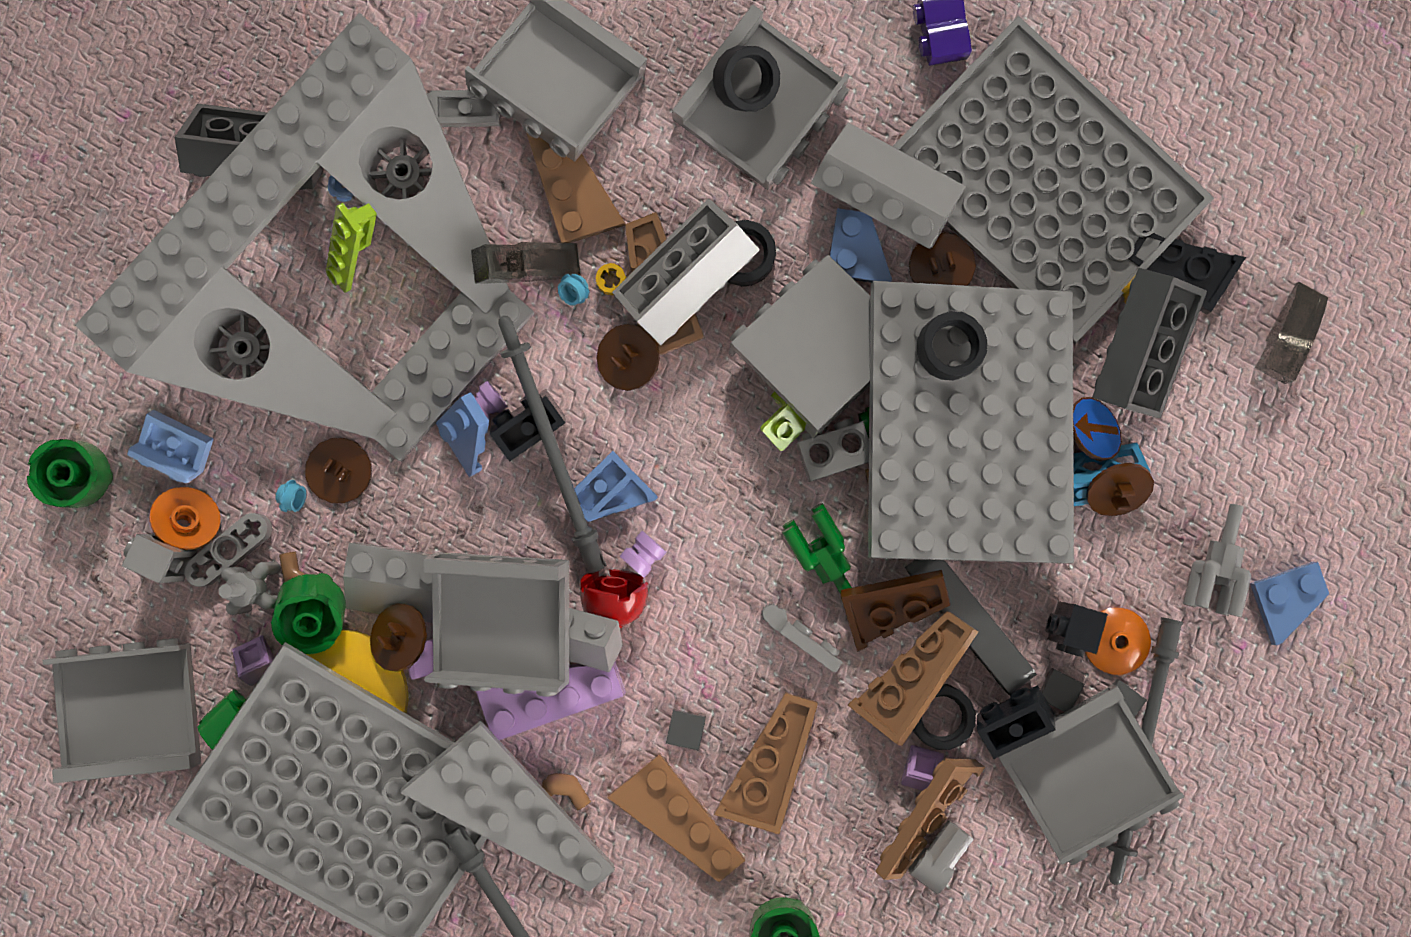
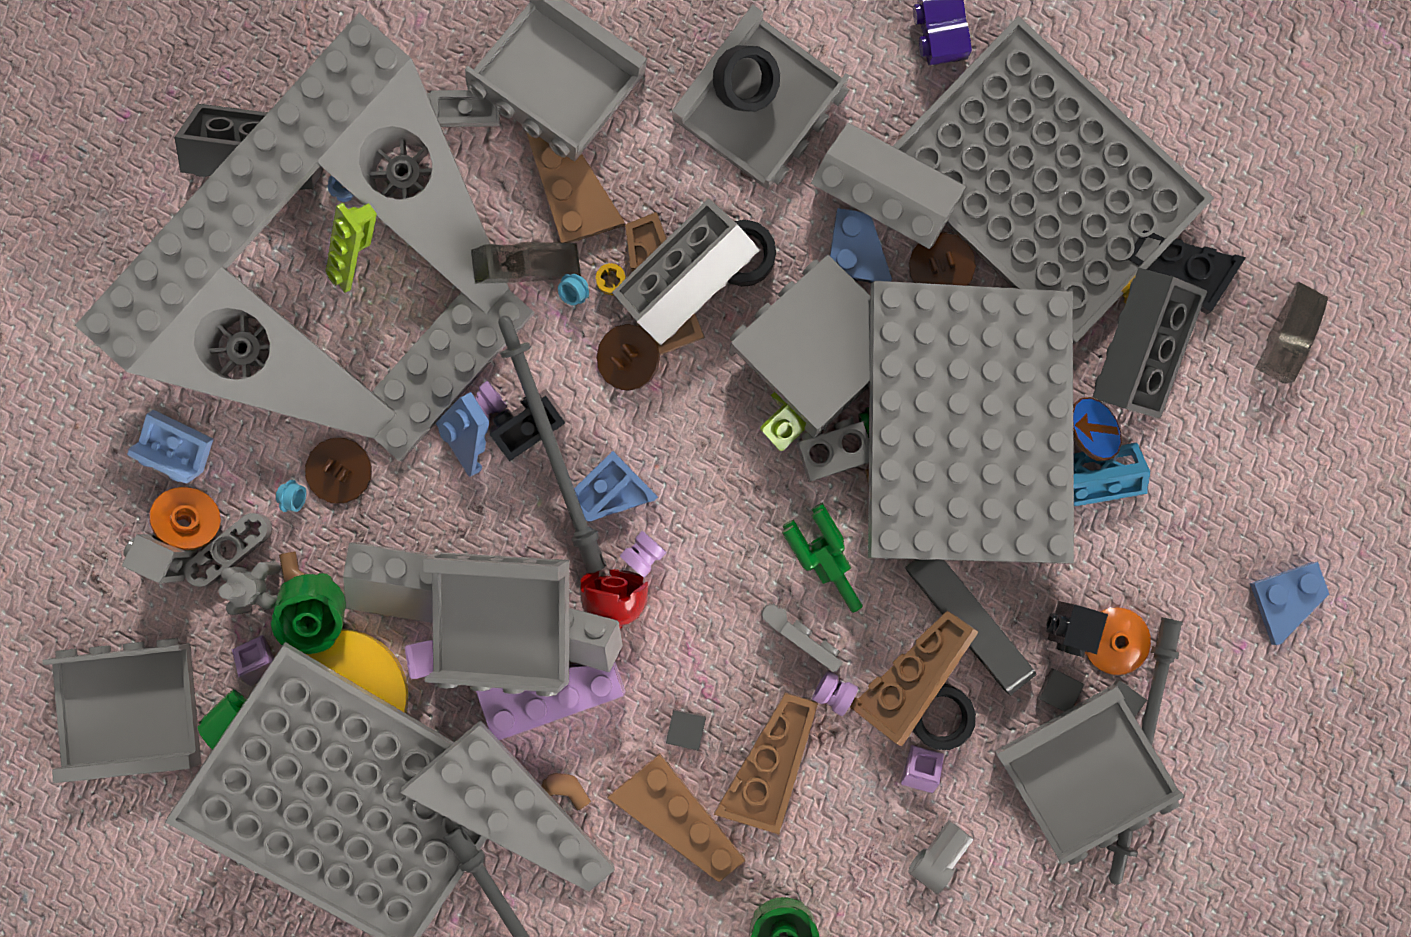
green brick [27,439,113,508] -> none
reddish brown piece [370,603,427,672] -> none
reddish brown wing [841,570,950,652] -> none
medium nougat wing [875,758,986,880] -> none
black tyre [917,311,987,381] -> none
black brick [977,685,1056,759] -> none
reddish brown piece [1086,463,1154,516] -> none
light grey plant [1183,504,1251,617] -> none
none -> lavender wheel [812,670,858,716]

